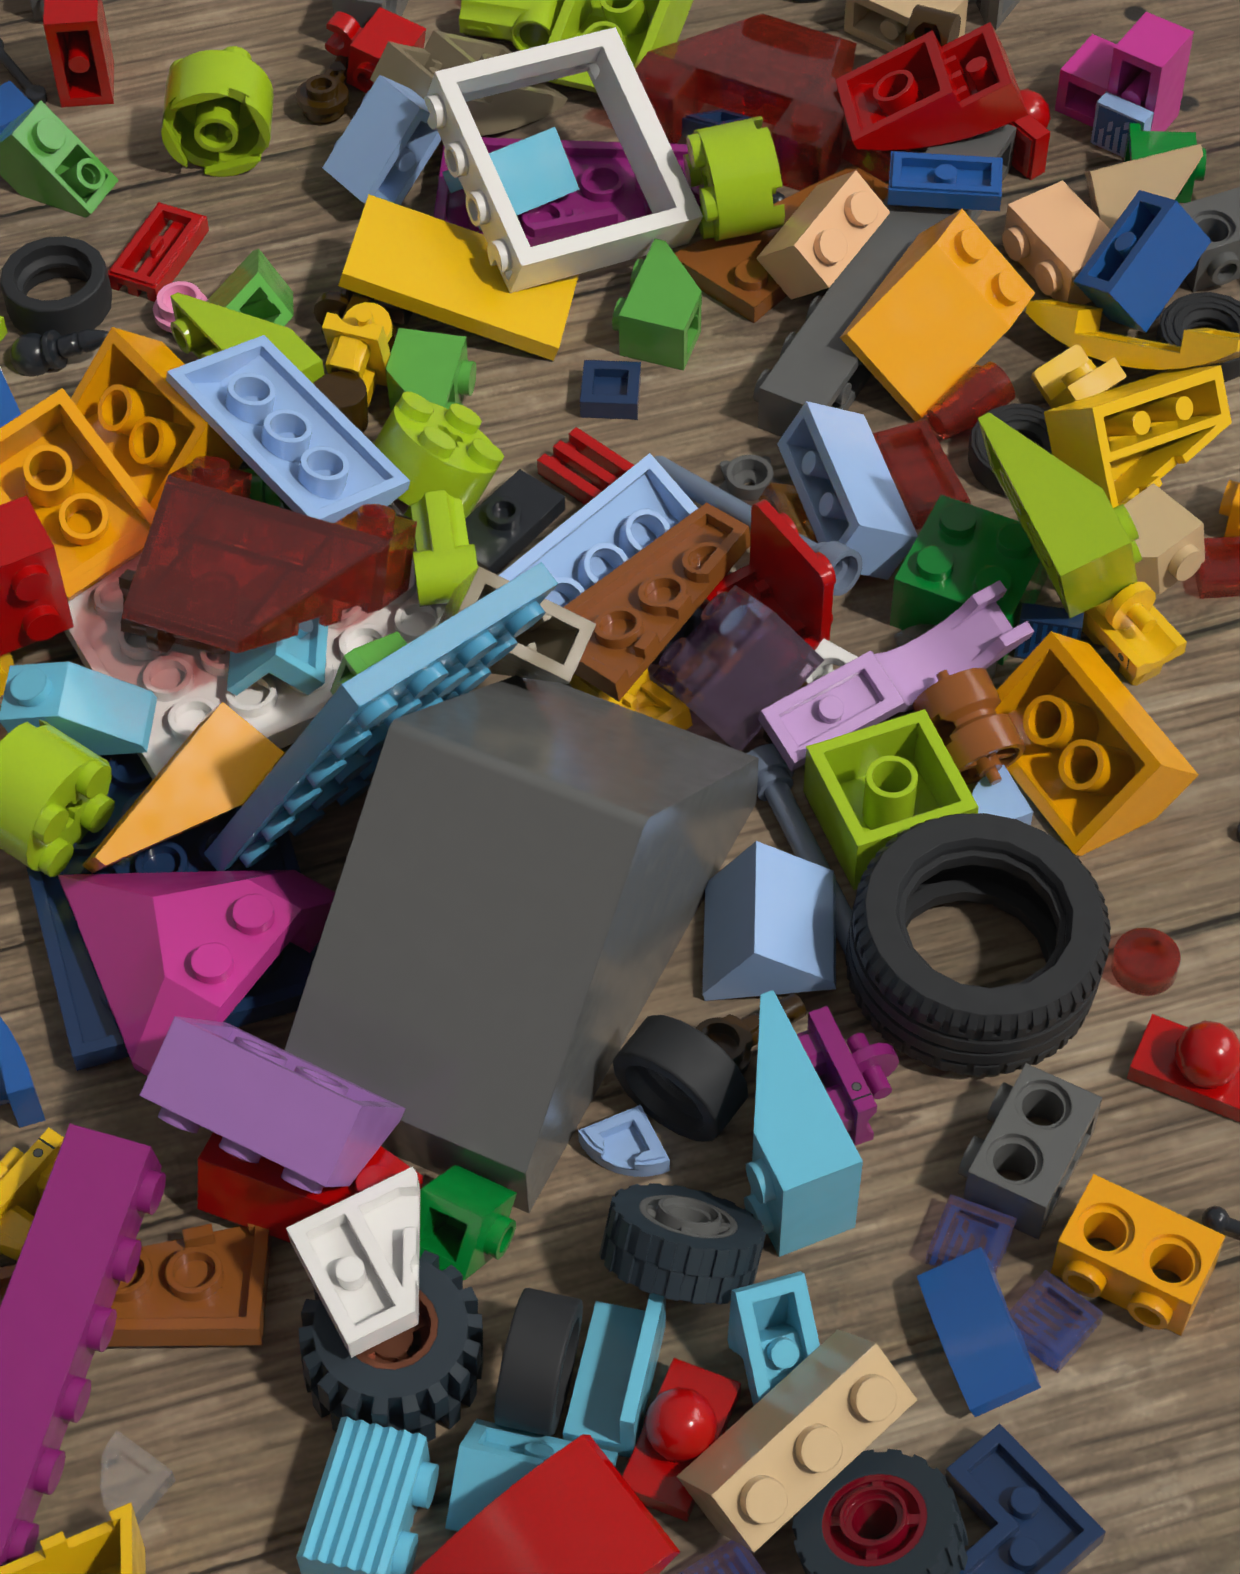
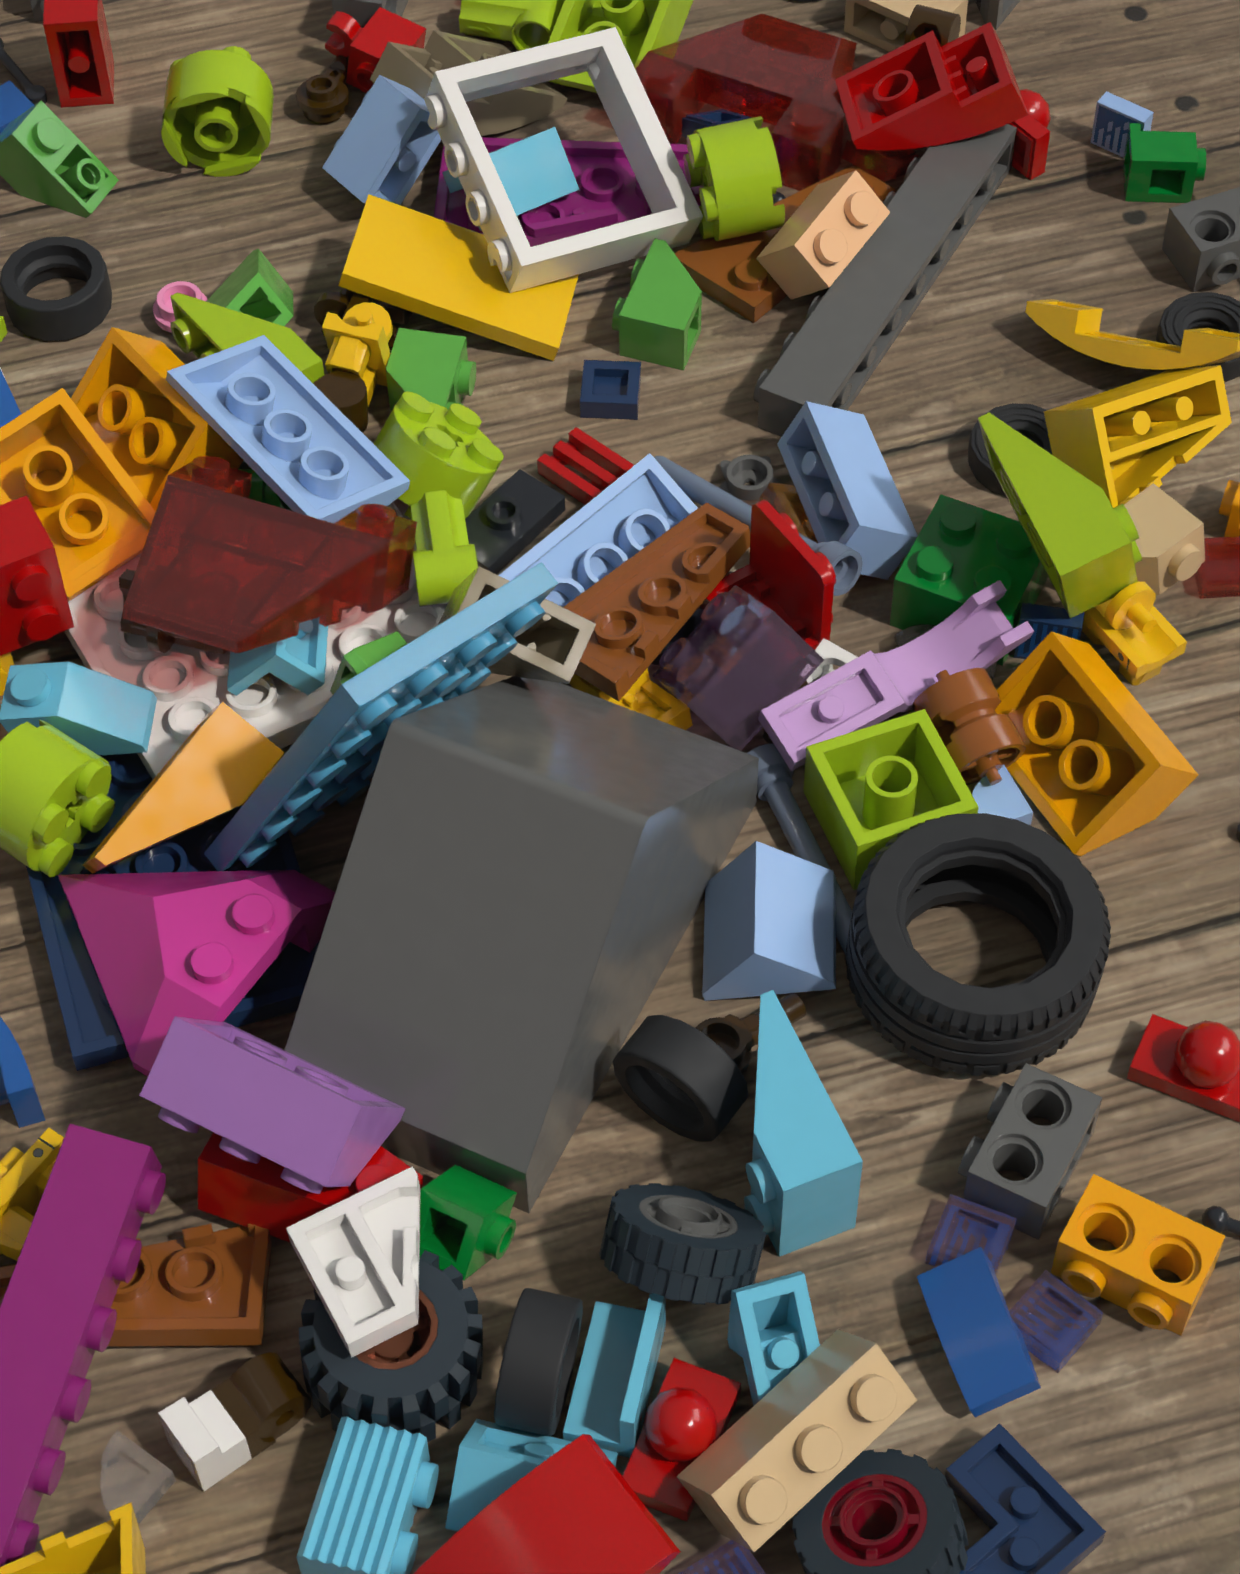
black bar [10,329,109,377] -> none
red tile [108,202,209,302] -> none
light blue tile [578,1105,670,1177] -> none
magenta hips [797,1006,899,1146] -> none
light orange slope [840,209,1035,421] -> none
clear red tile [872,419,971,530] -> none
blue plate [887,151,1003,211] -> none
clear red cone [926,361,1015,440] -> none
light nougat brick [1002,180,1110,305] -> none
yellow bracket [1031,345,1127,409] -> none
dark pink brick [1055,12,1194,131] -> none
blue brick [1073,190,1211,333] -> none
tan slope [1085,144,1203,230] -> none
clear red tile [1111,928,1181,996] -> none
none -> leg [158,1352,311,1492]

